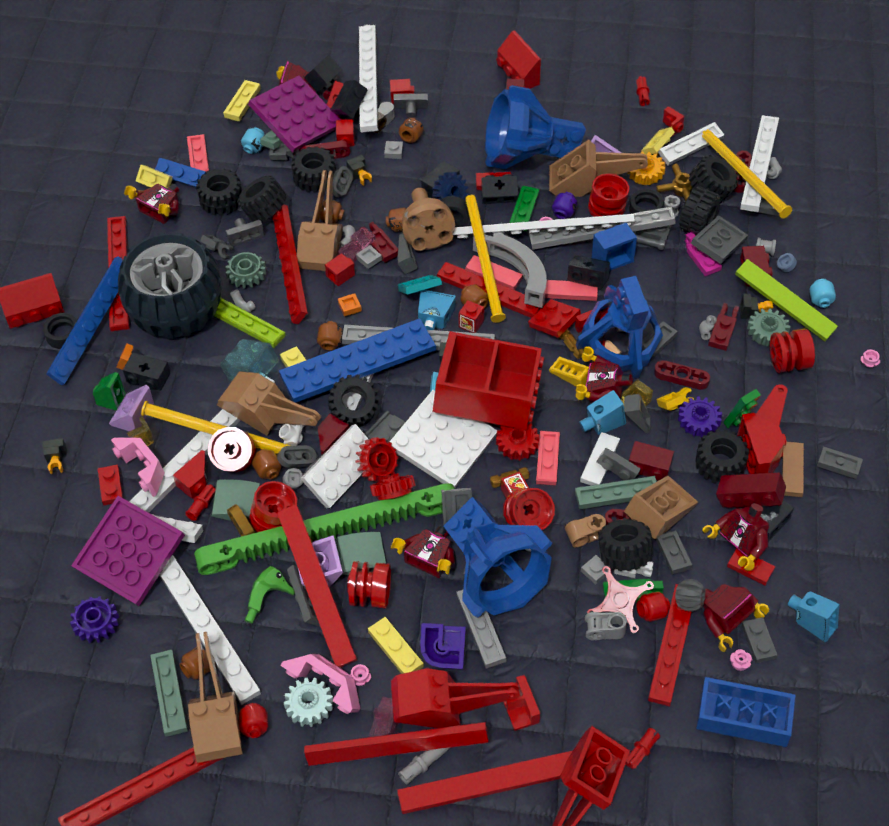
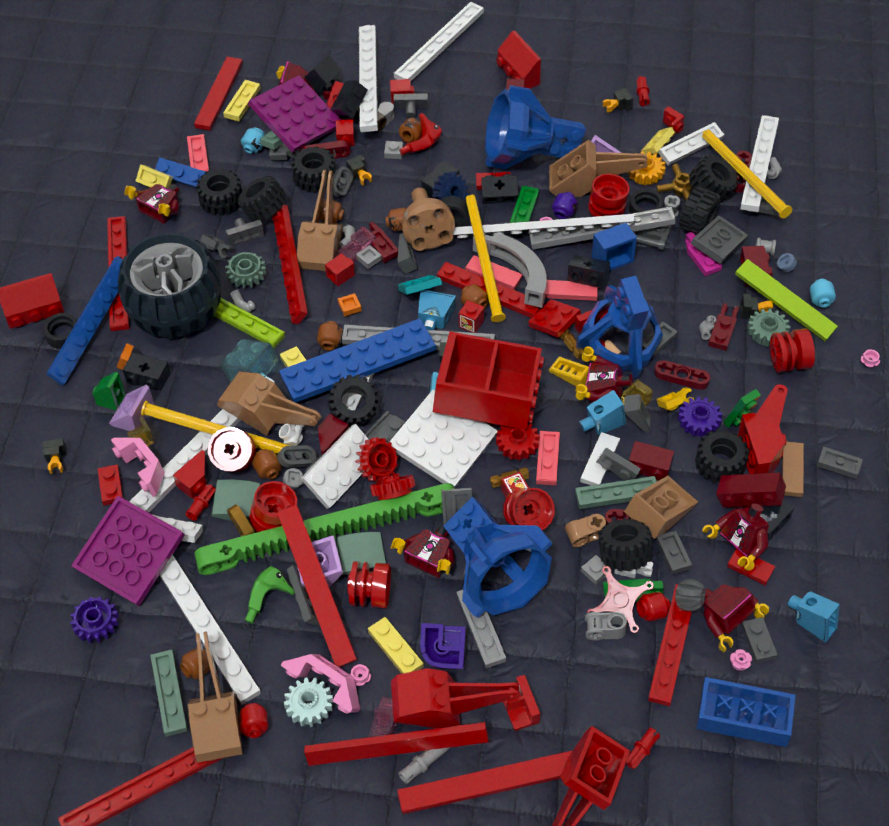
none -> red tile [194,57,243,131]
none -> white plate [394,2,484,82]
none -> red animal [399,113,442,155]
none -> pearl dark grey piece [603,87,633,112]

